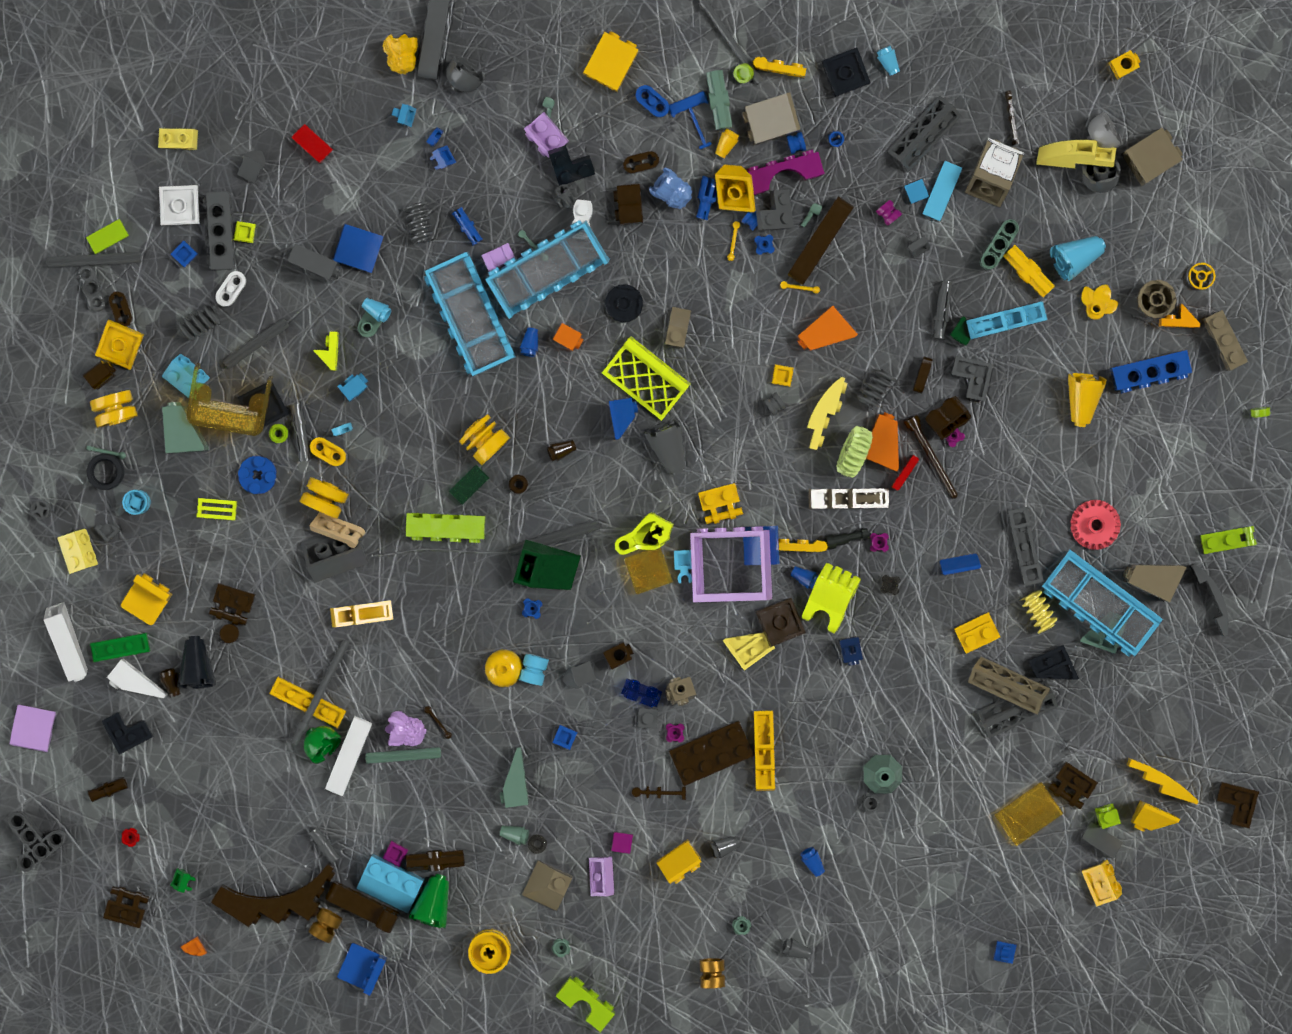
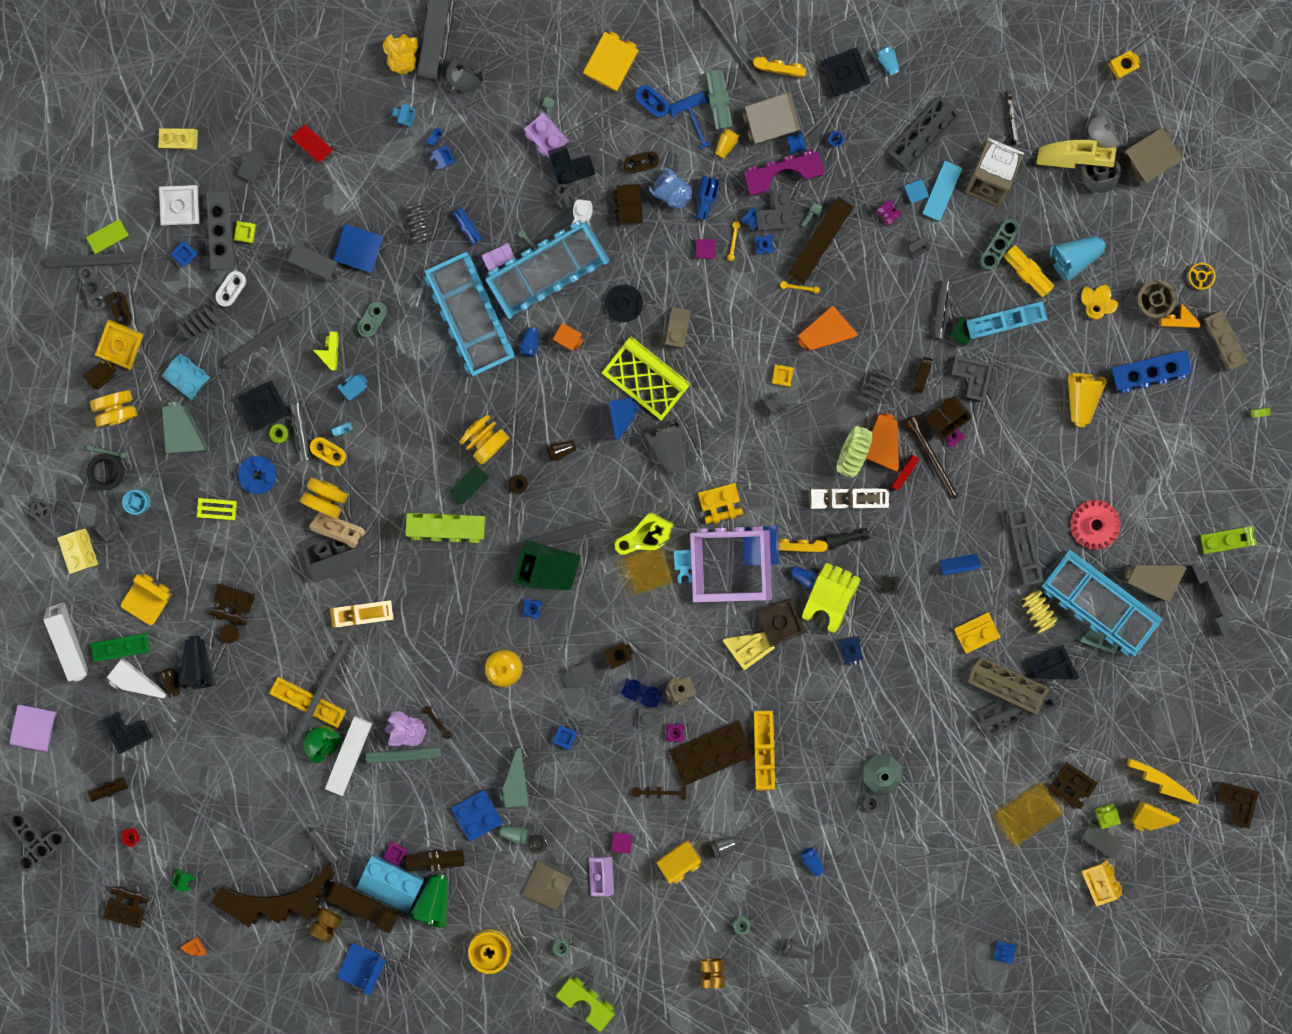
clear yellow windscreen [186,363,273,436] -> none
medium azure cone [362,298,391,323] -> none
medium azure wheel [518,654,549,686] -> none
yellow slope [715,165,756,212] -> none
lime tile [733,63,754,83] -> none
light yellow slope [807,377,847,450] -> none
magenta plate [870,533,889,552] -> none
none -> blue plate [451,789,504,842]
none -> magenta tile [696,239,716,259]

